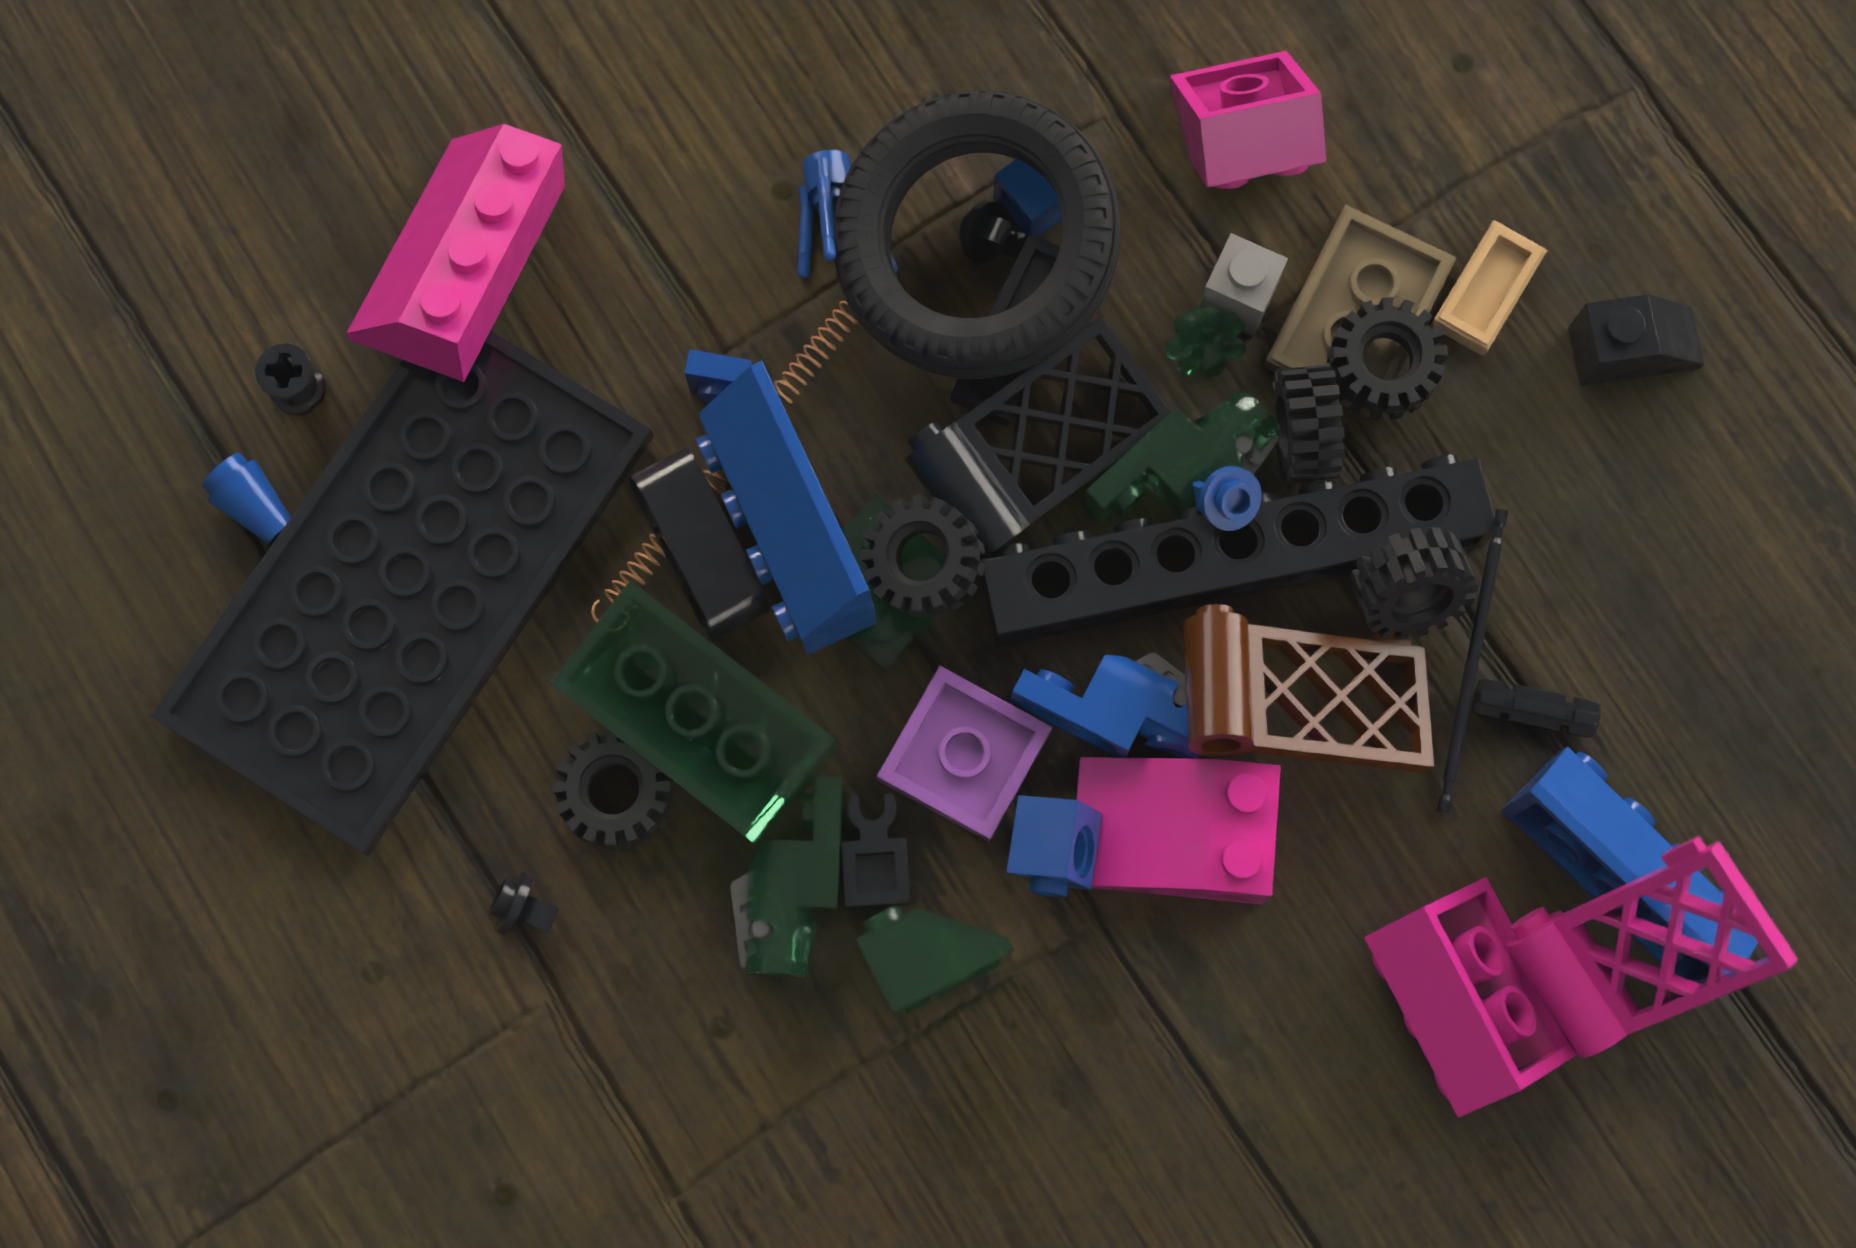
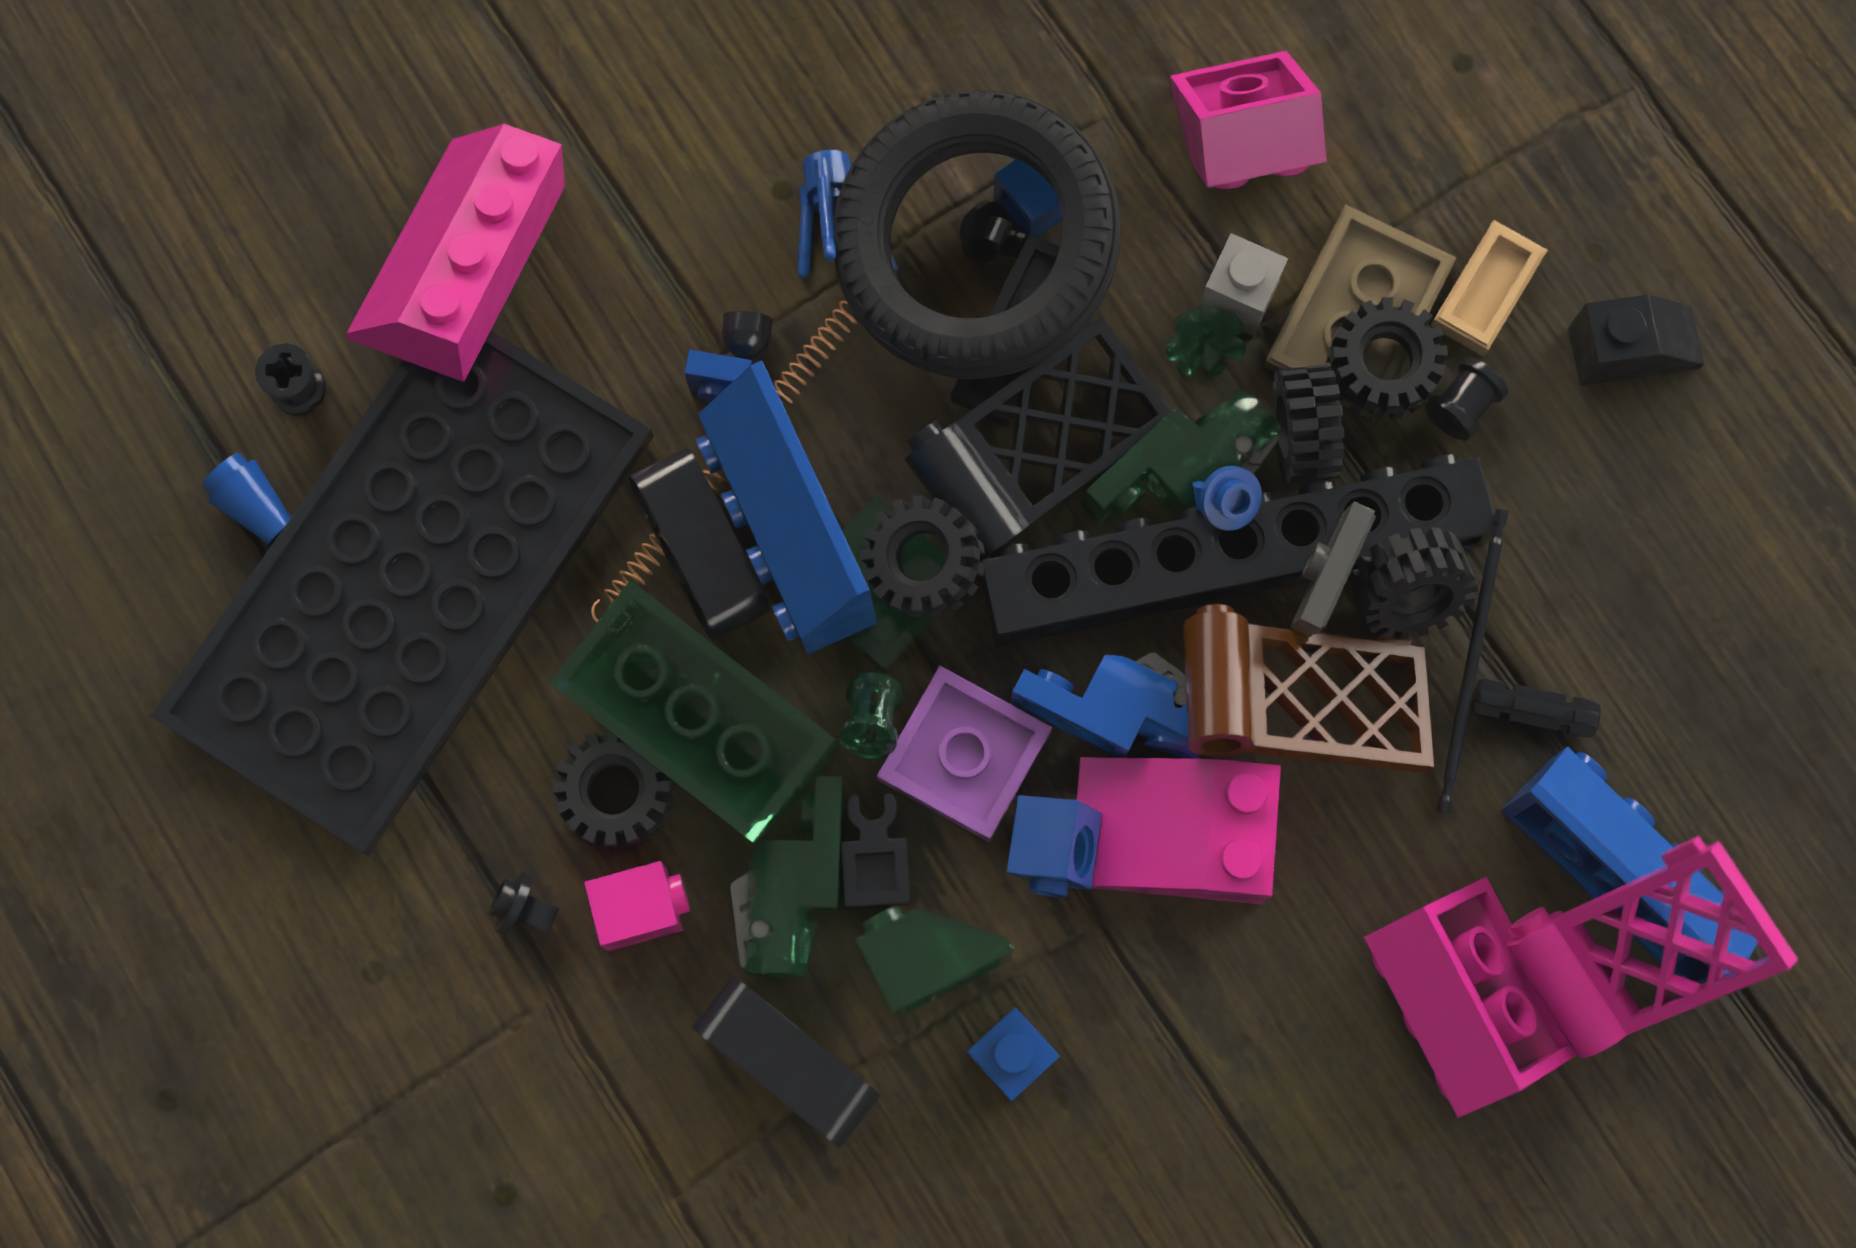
none -> dark pink brick [584,861,690,952]
none -> black beam [691,976,881,1148]
none -> black hinge [722,311,773,360]
none -> clear green bush [839,672,904,758]
none -> blue plate [967,1007,1060,1102]
none -> dark grey plate [1290,501,1376,637]
none -> black bush [1424,357,1509,441]

